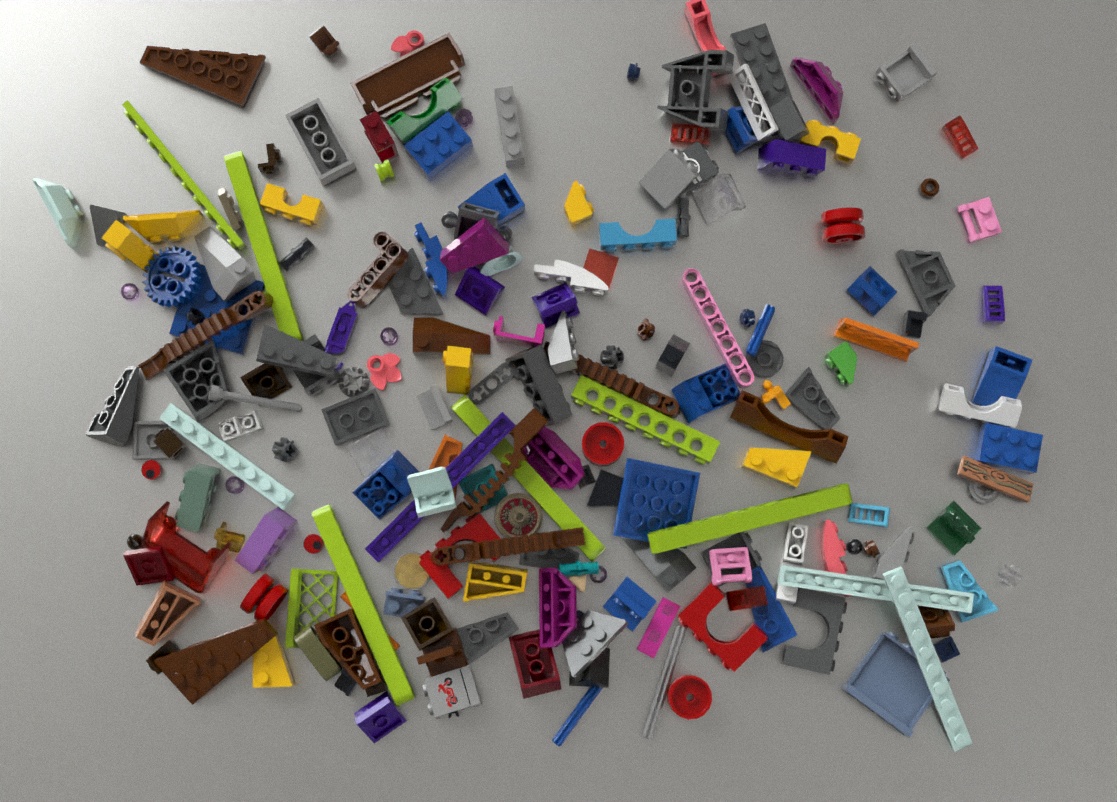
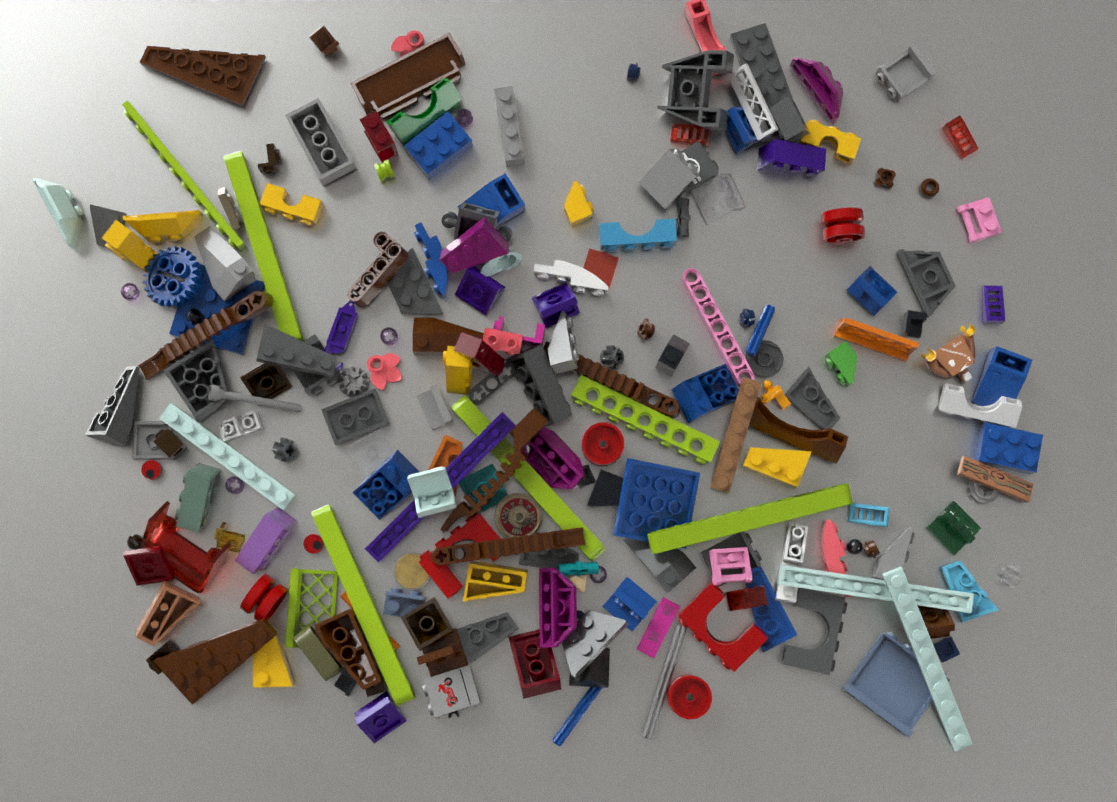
black pin [279,237,315,271] -> none
none -> dark red arch [454,332,505,377]
none -> coral bracket [483,328,523,355]
none -> medium nougat plate [711,377,761,493]
none -> reddish brown plate [875,168,896,188]
none -> nougat torso [921,323,975,383]

